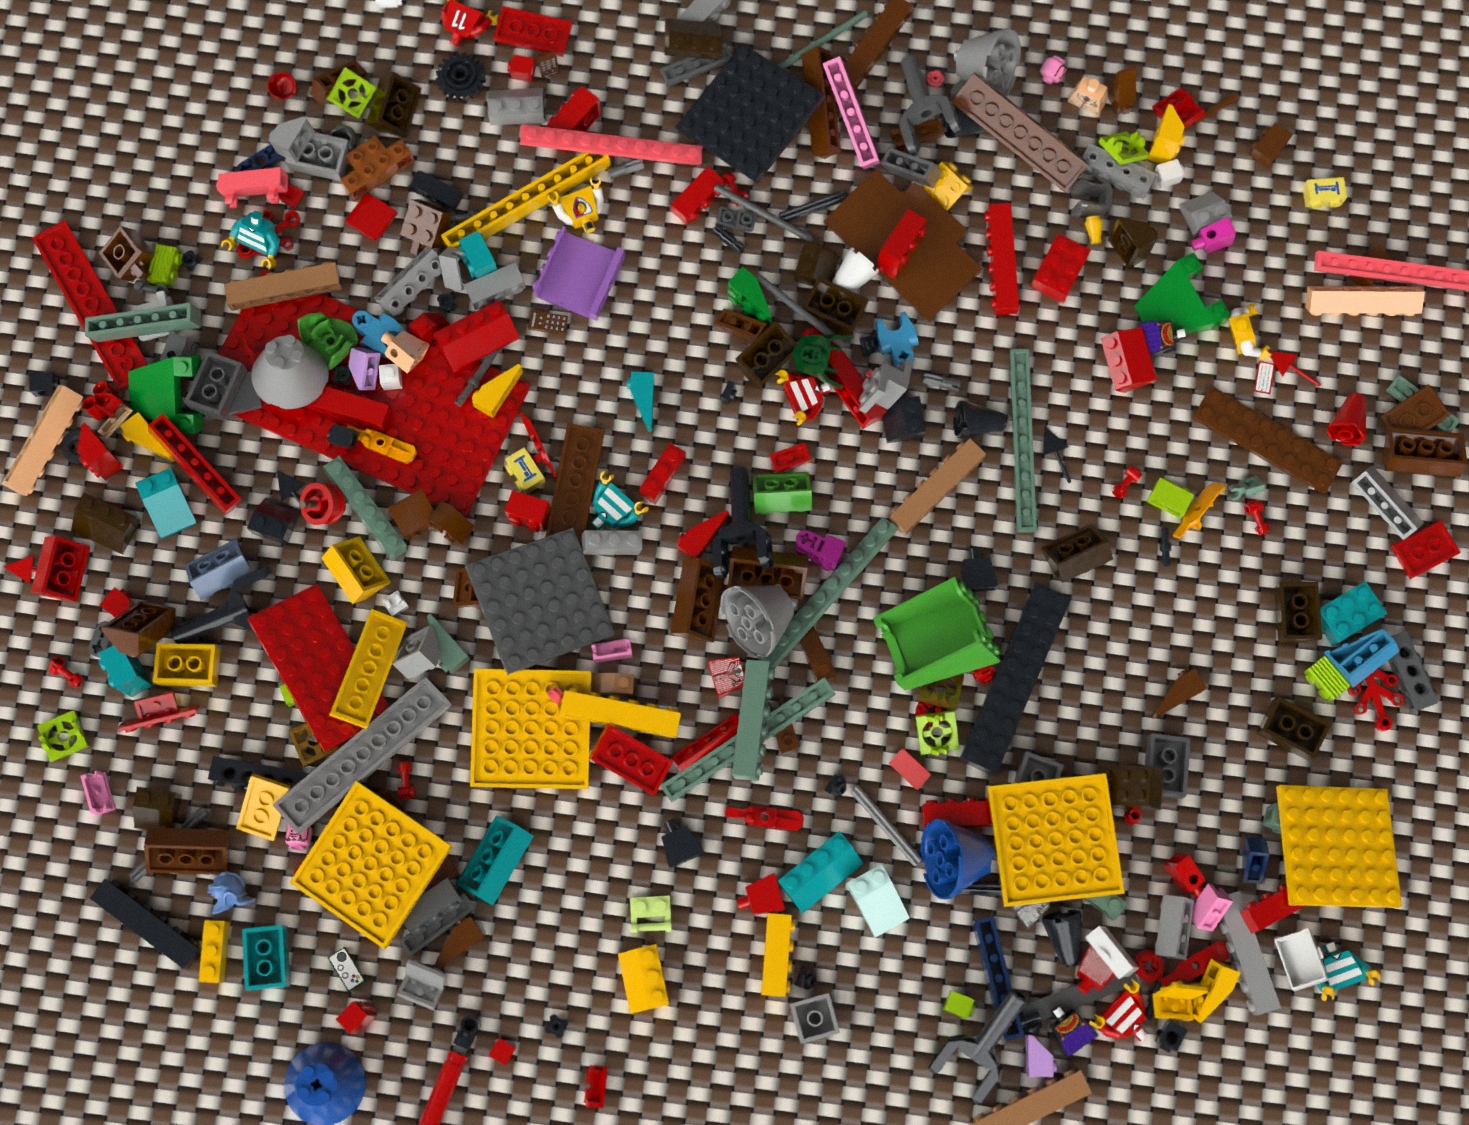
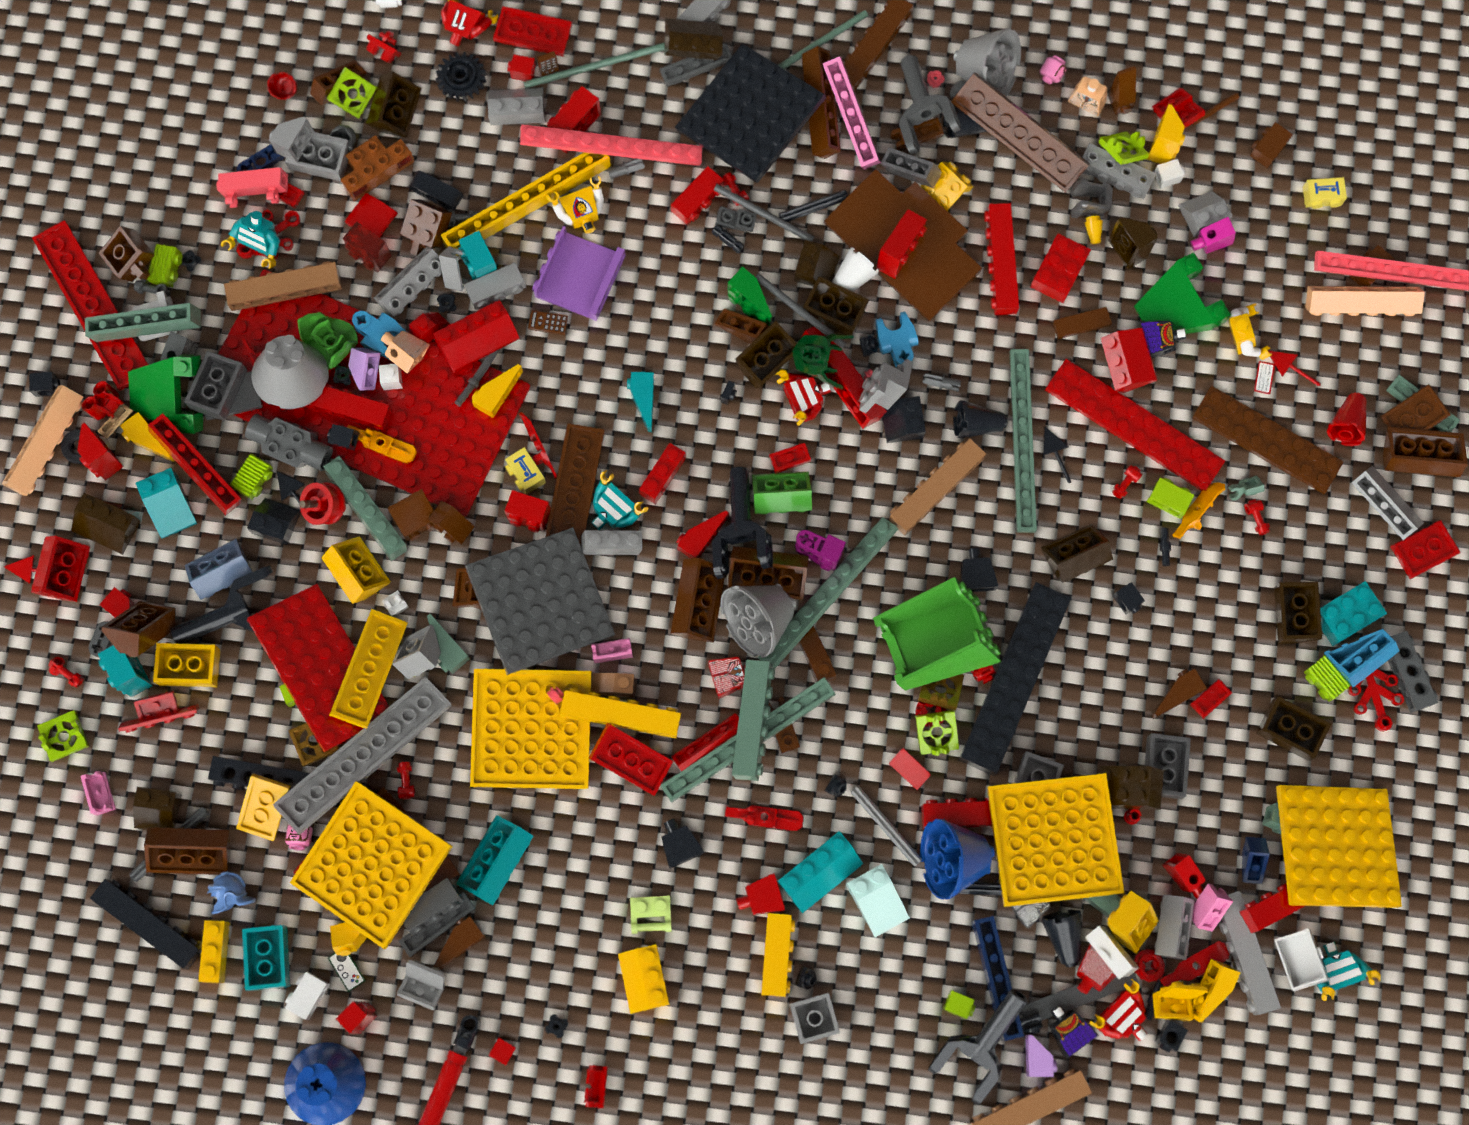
none -> lime brick [230,454,273,500]
none -> dark grey brick [245,414,333,471]
none -> white brick [285,972,330,1020]
none -> yellow slope [330,922,367,956]
none -> clear red brick [342,221,392,273]
none -> red hips [366,31,401,64]
none -> sand green piece [523,42,665,89]
none -> red plate [1045,359,1225,491]
none -> reddish brown tile [1052,307,1112,339]
none -> yellow brick [1108,891,1159,953]
none -> black brick [1113,582,1145,615]
none -> red plate [1190,679,1232,719]

